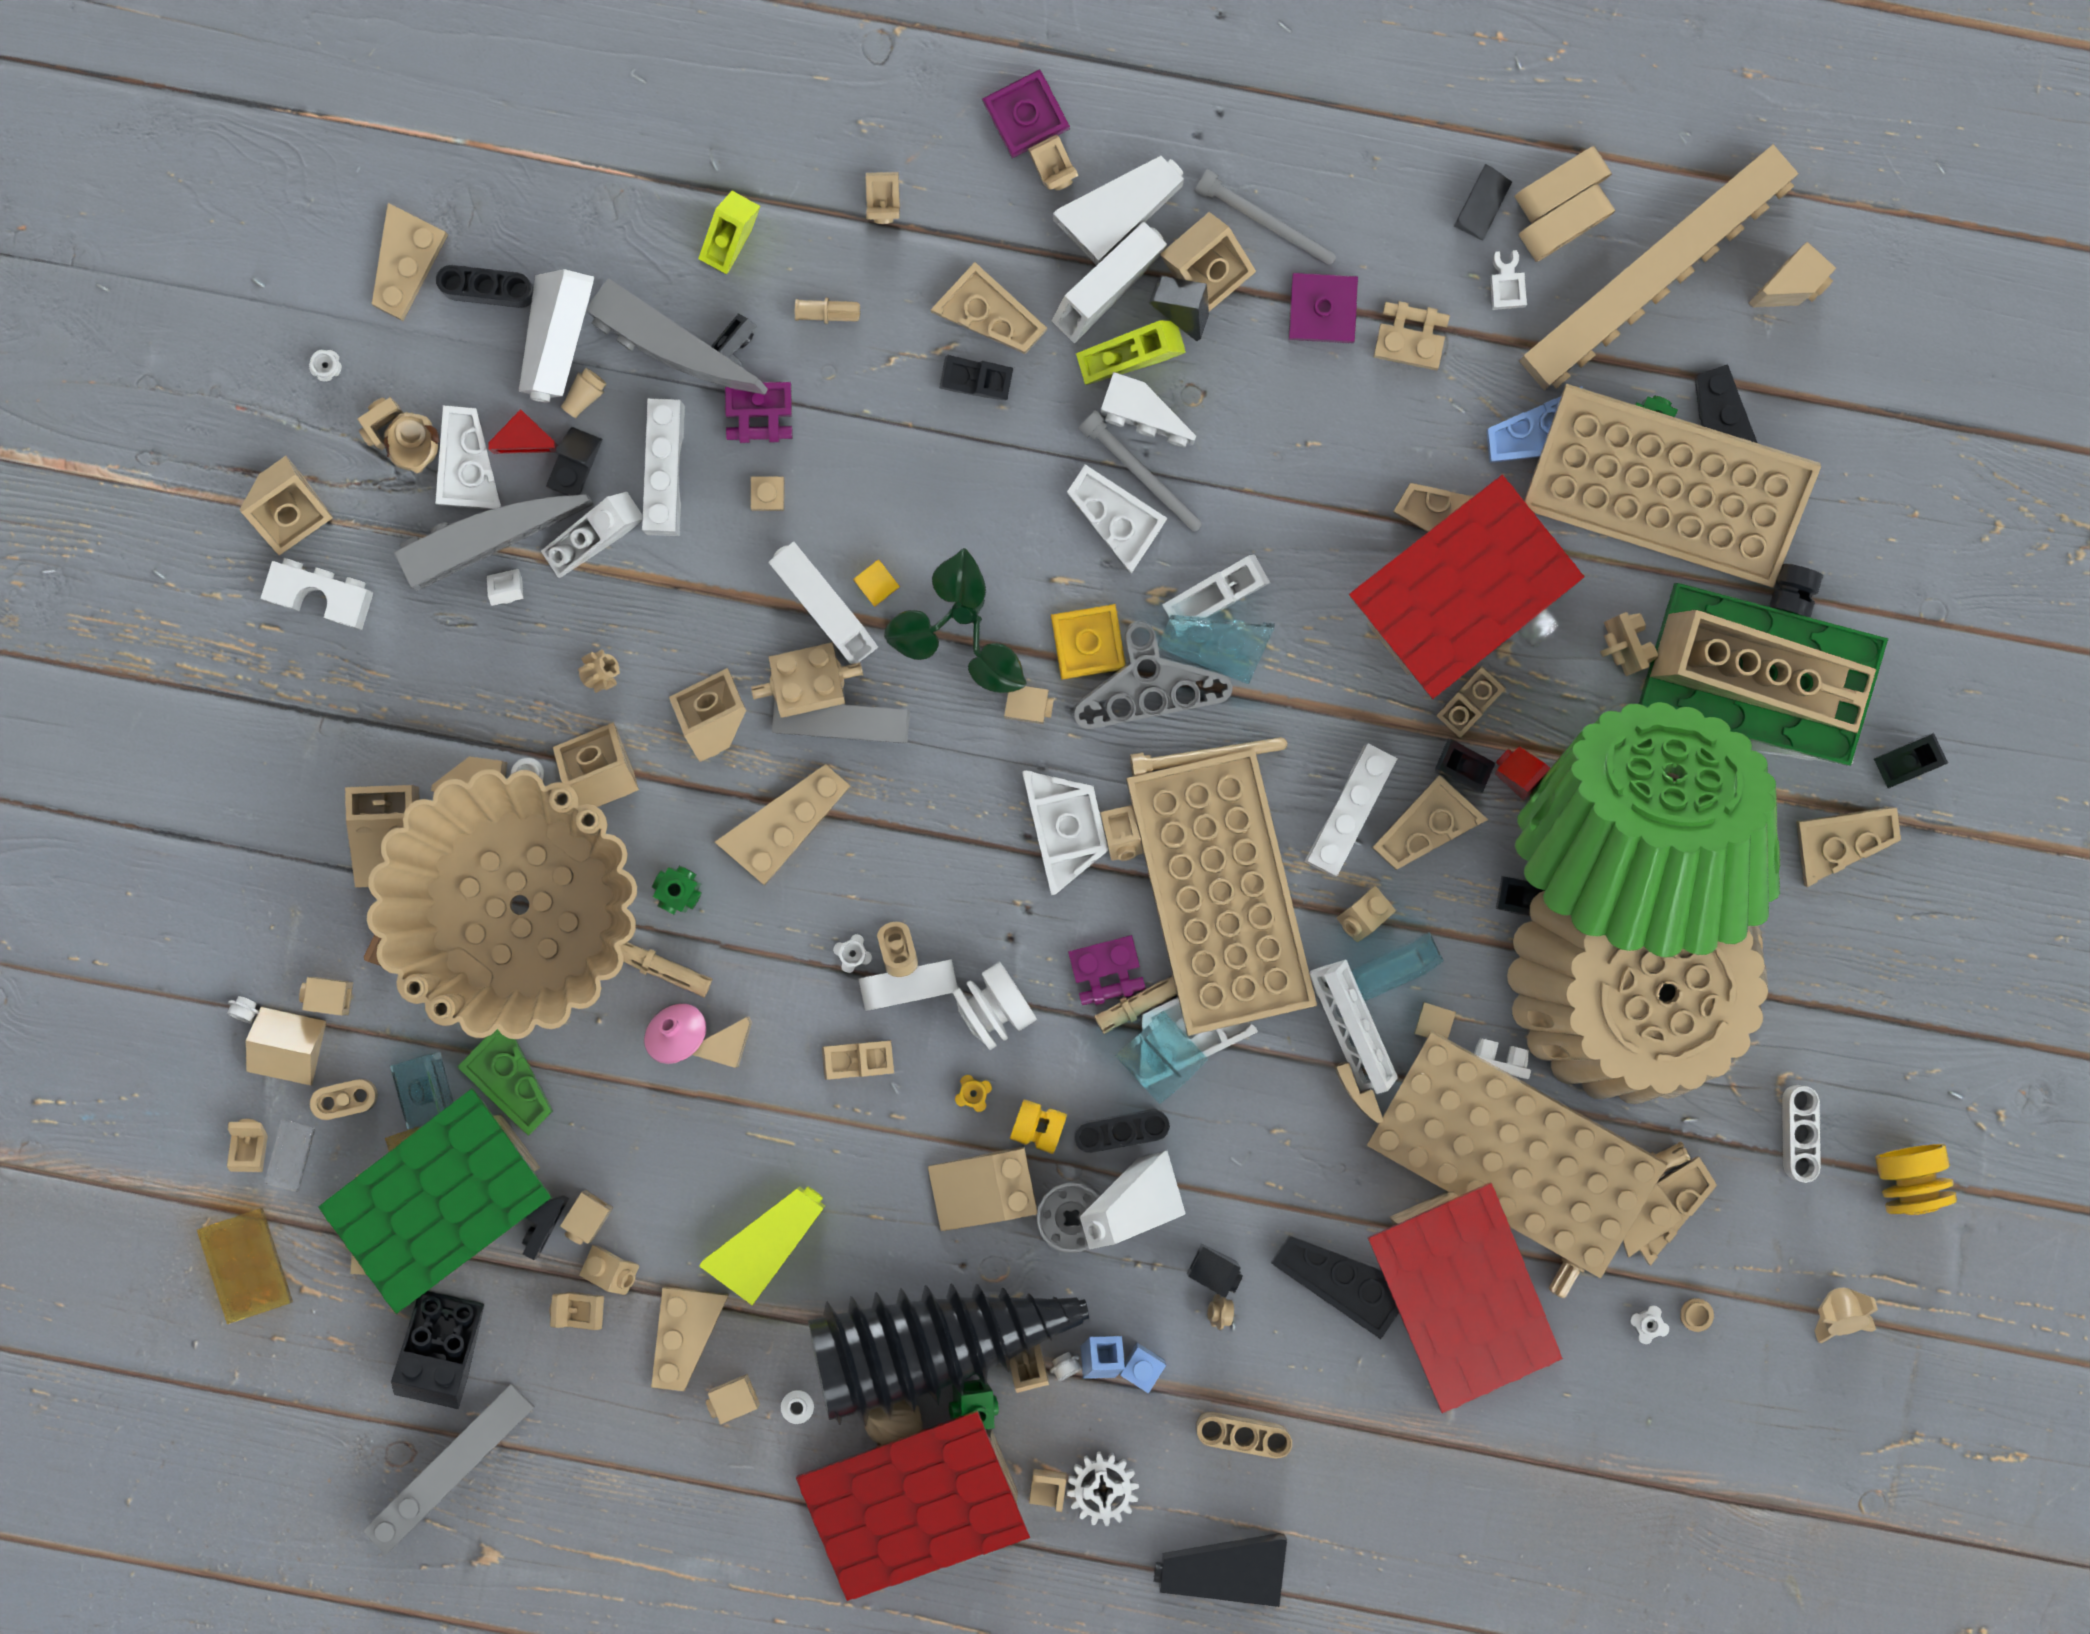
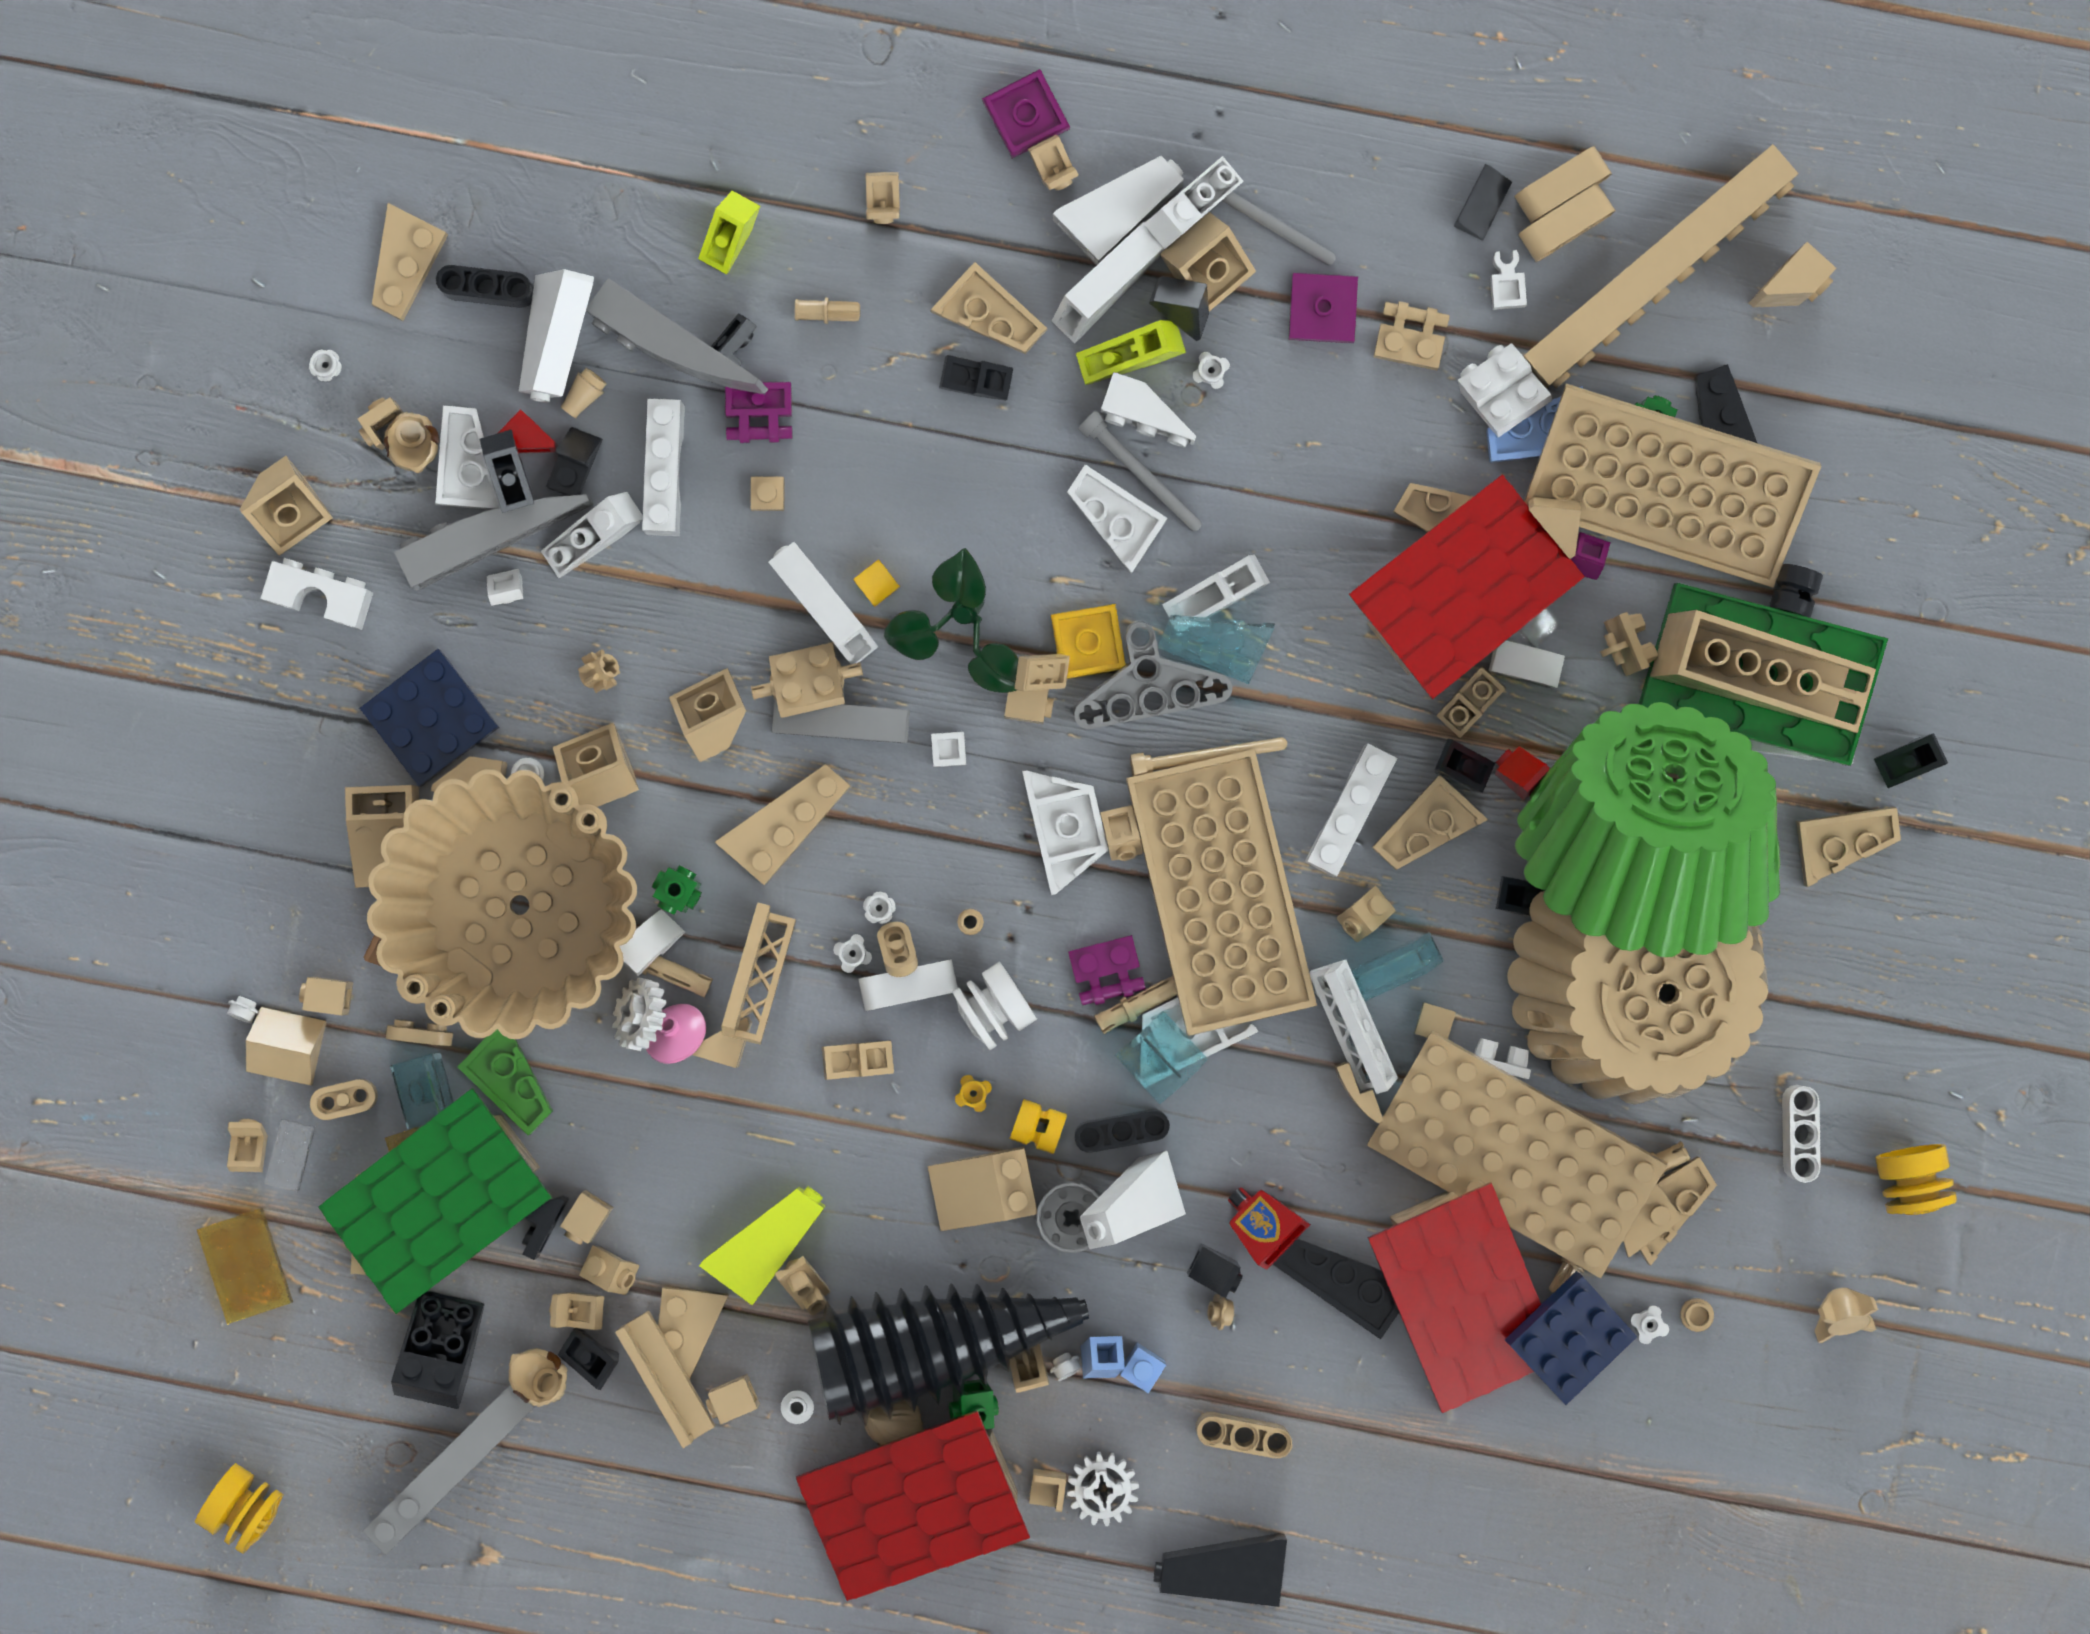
none -> yellow wheel [195,1463,284,1554]
none -> dark blue plate [359,649,500,787]
none -> tan plate [385,1019,453,1046]
none -> black brick [479,430,534,513]
none -> tan hair [509,1348,567,1407]
none -> black slope [558,1328,619,1390]
none -> white gear [612,977,666,1051]
none -> tan fence [615,1310,716,1448]
none -> white slope [619,909,685,976]
none -> tan fence [721,902,796,1045]
none -> tan hips [775,1256,830,1316]
none -> white plate [863,892,896,924]
none -> white plate [931,732,966,767]
none -> tan pin [957,909,984,935]
none -> tan plate [1015,654,1070,691]
none -> white slope [1144,156,1244,249]
none -> white plate [1193,352,1230,389]
none -> red torso [1228,1187,1311,1270]
none -> white plate [1458,343,1552,438]
none -> white slope [1489,641,1565,688]
none -> dark blue plate [1505,1271,1637,1405]
none -> tan slope [1528,497,1581,559]
none -> magenta slope [1571,532,1611,580]

